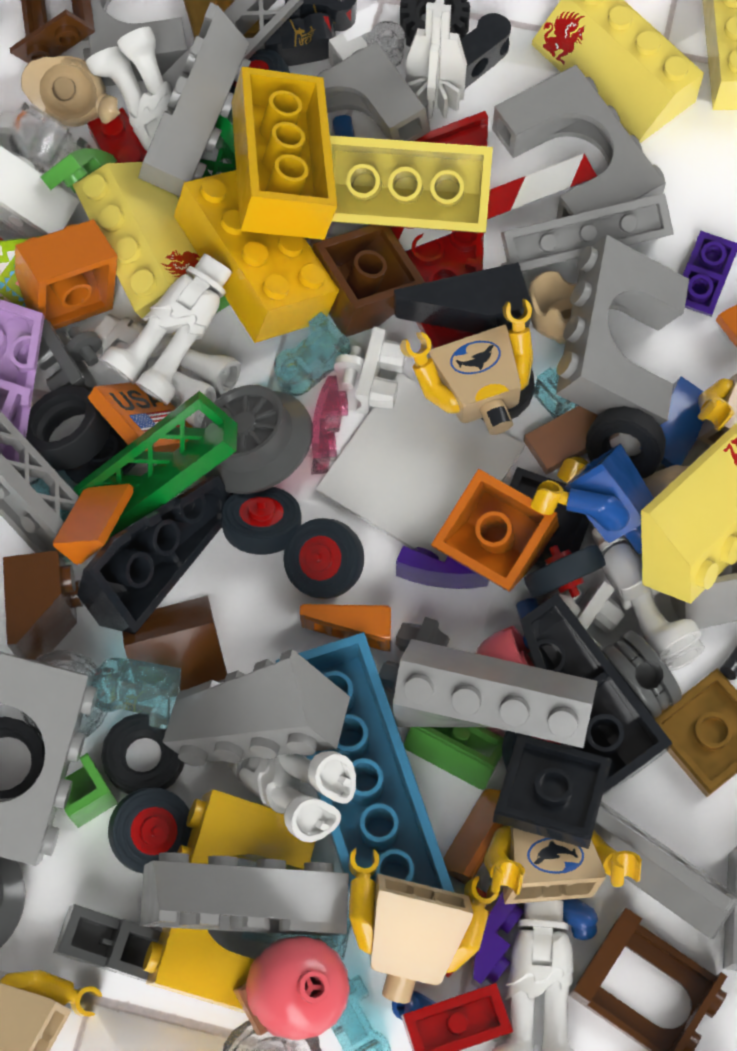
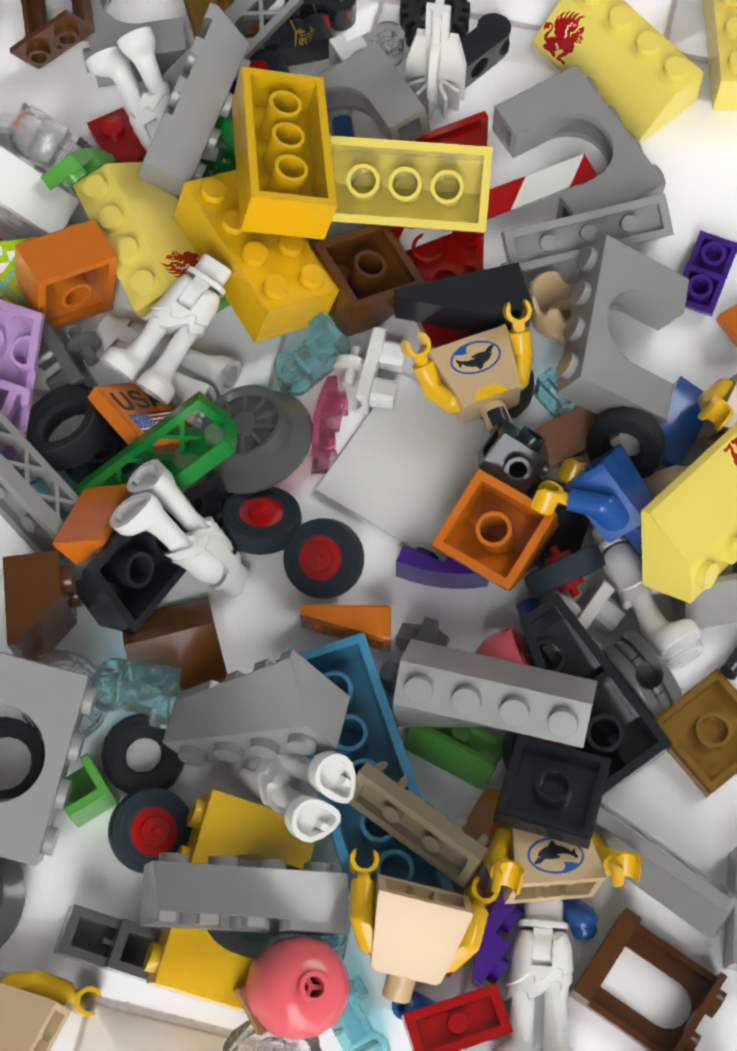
tan piece [21,56,120,127] -> none
none -> white piece [109,459,250,598]
none -> dark tan plate [348,761,488,888]
none -> black brick [478,418,550,494]

